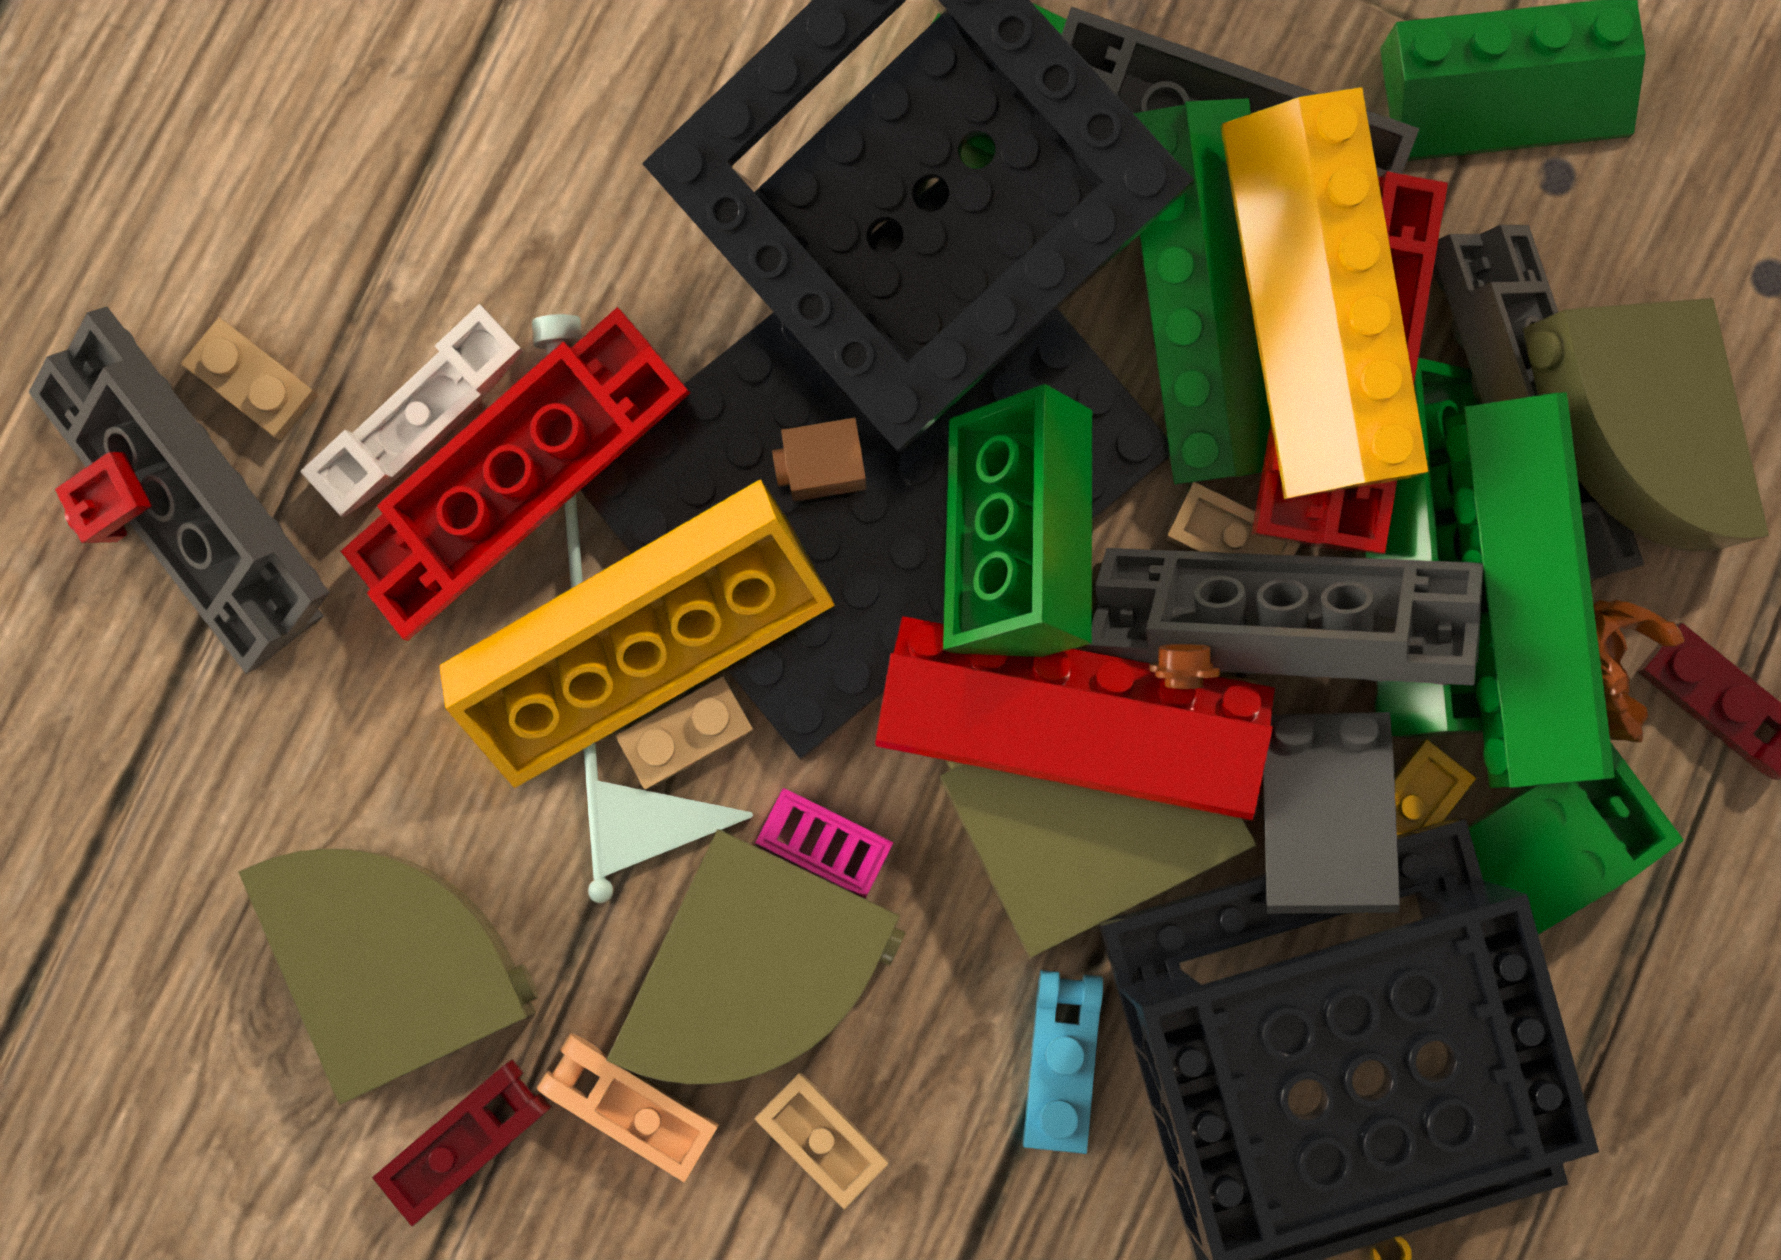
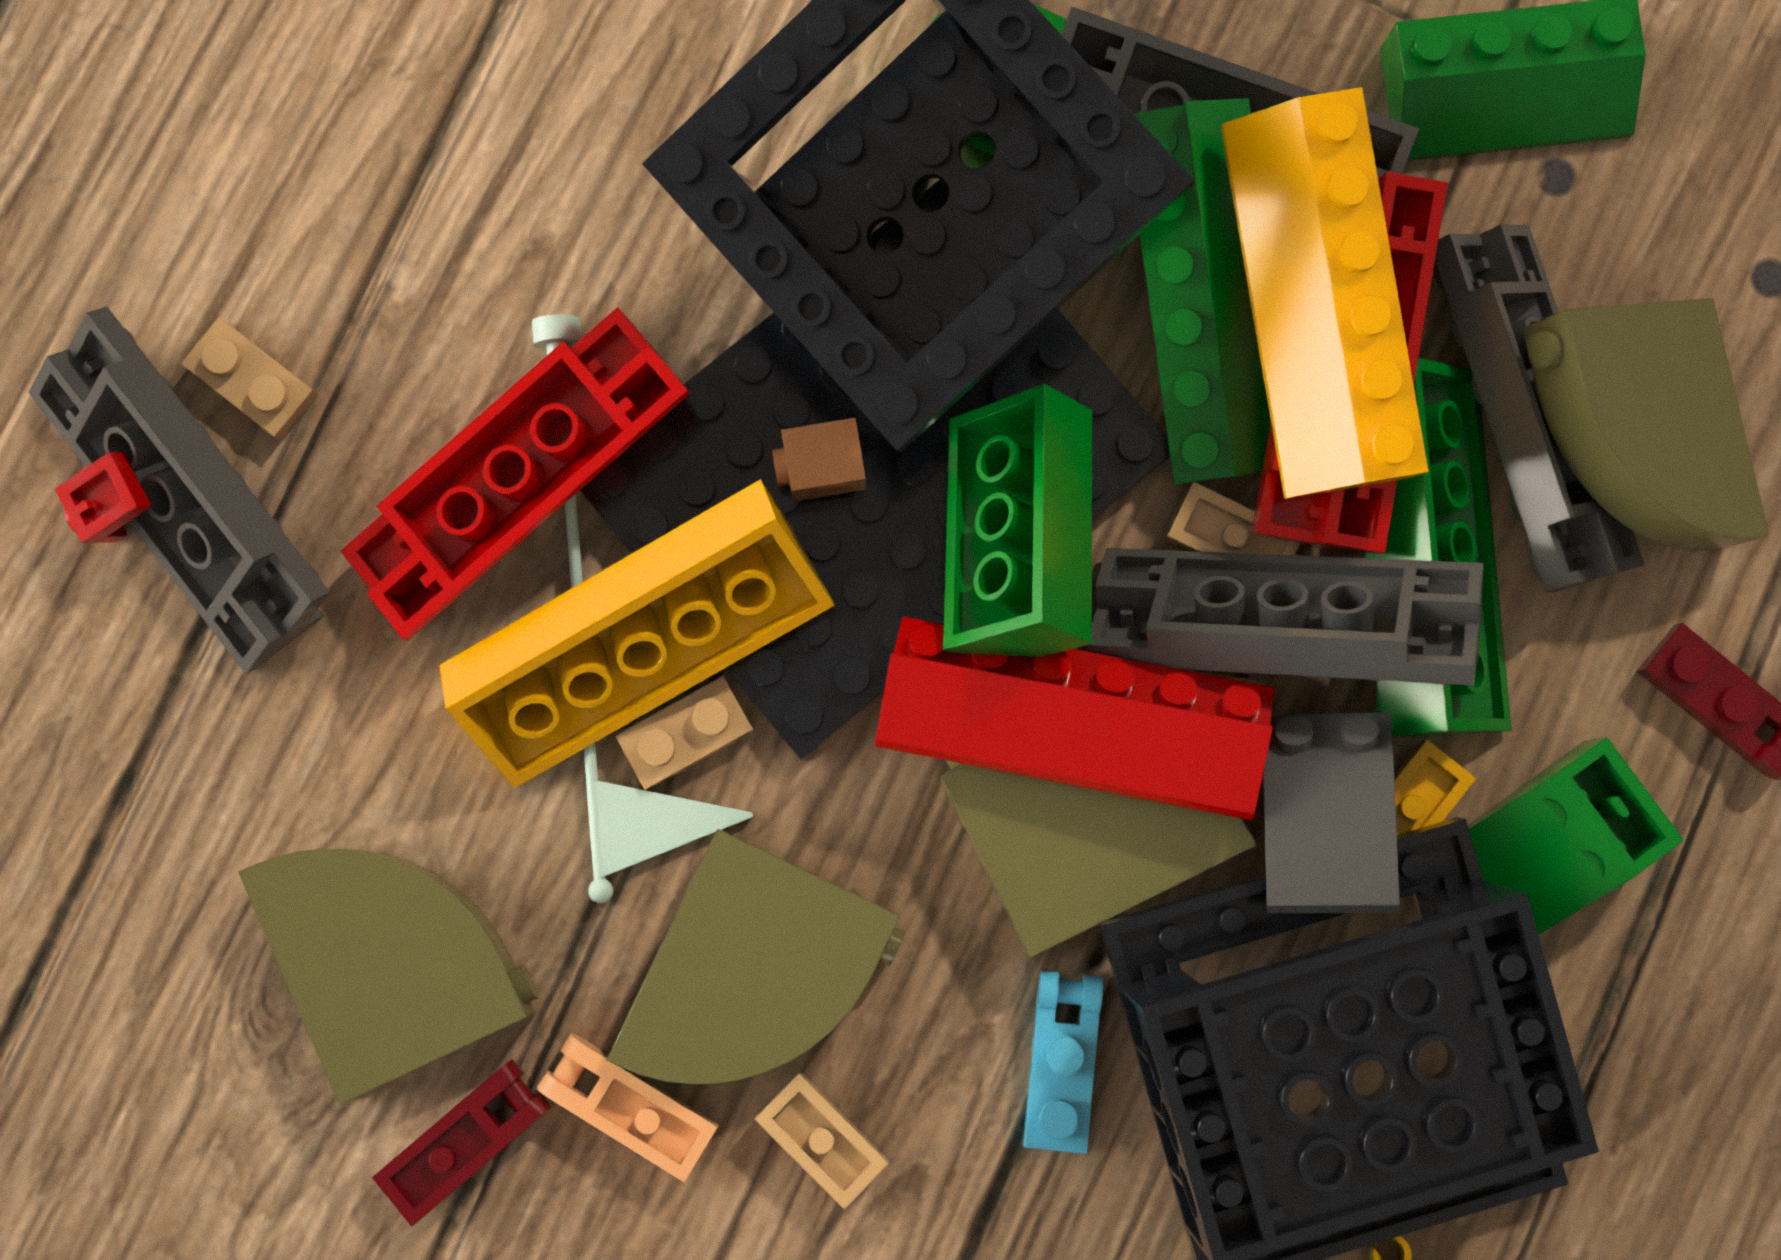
white slope [300,304,523,517] -> none
dark pink slope [755,788,894,899] -> none
dark orange plate [1150,644,1220,689] -> none
green slope [1445,392,1615,789] -> none
dark orange hair [1593,599,1685,742] -> none

